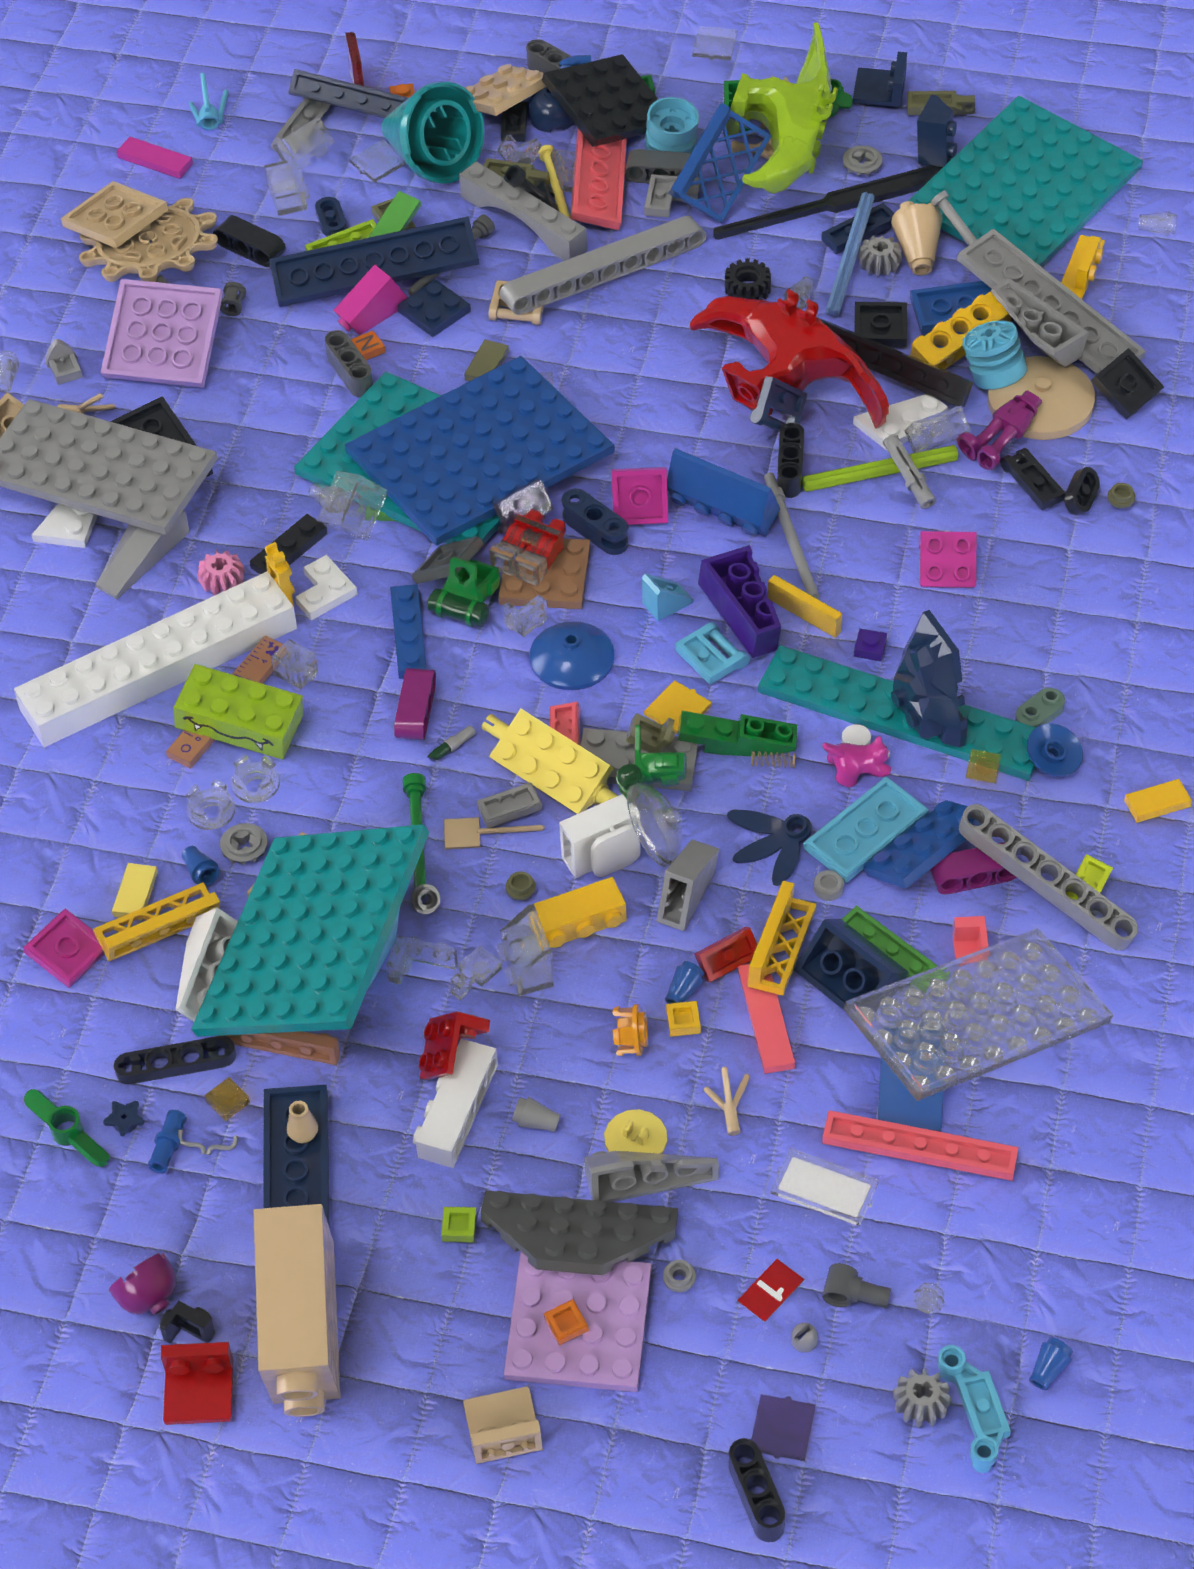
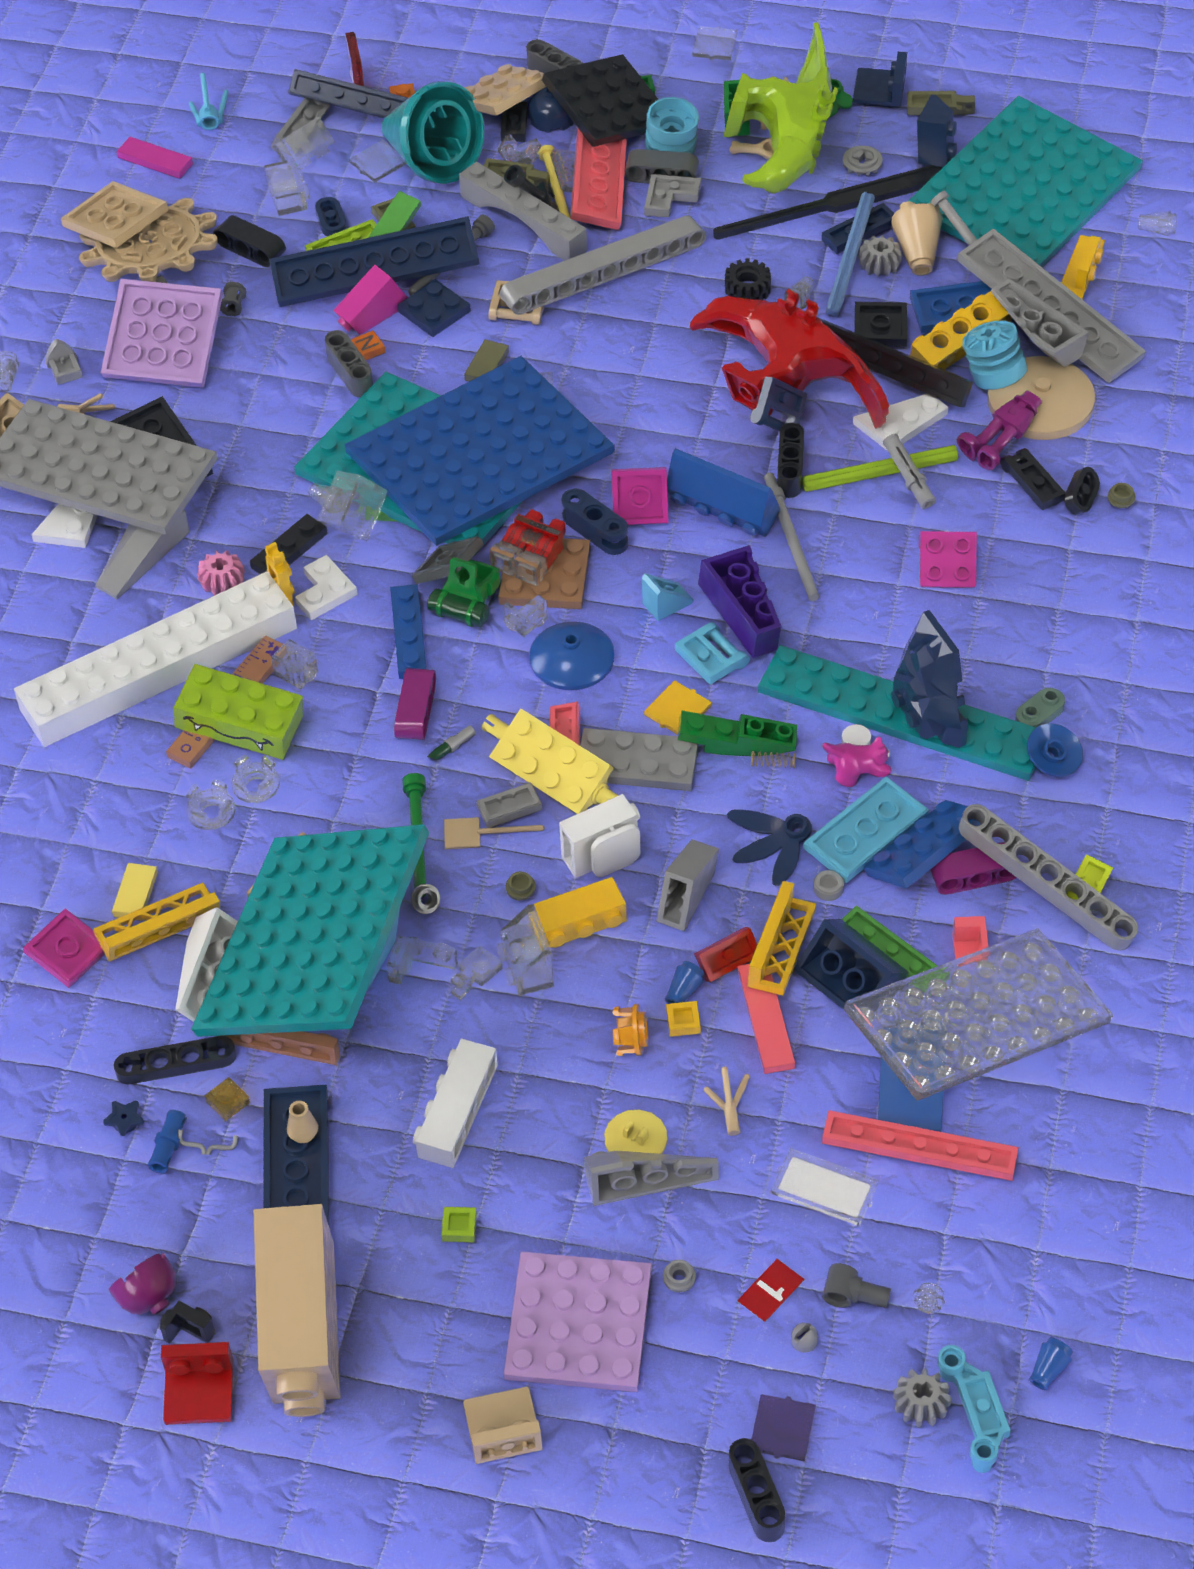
green piece [24,1089,110,1167] -> none
blue cone [182,846,219,886] -> none
light grey gear [220,823,268,866] -> none
red bracket [419,1011,490,1080] -> none
dark grey plate [481,1190,678,1275] -> none
clear purple bracket [493,479,554,533] -> none
light grey cone [512,1097,561,1132] -> none
orange tile [543,1299,589,1345] -> none
blue arm [559,55,591,69] -> none
green piece [616,725,687,800] -> none
olive bracket [626,713,675,753] -> none
clear dish [627,782,682,868] -> none
blue fence [668,102,772,223] -> none
yellow tile [768,575,842,638] -> none
dark purple plate [854,628,887,661] -> none
clear brick [904,405,971,453] -> none
clear yellow plate [966,749,1002,784] -> none
black plate [1091,348,1164,420] -> none
yellow tile [1124,779,1192,823] -> none

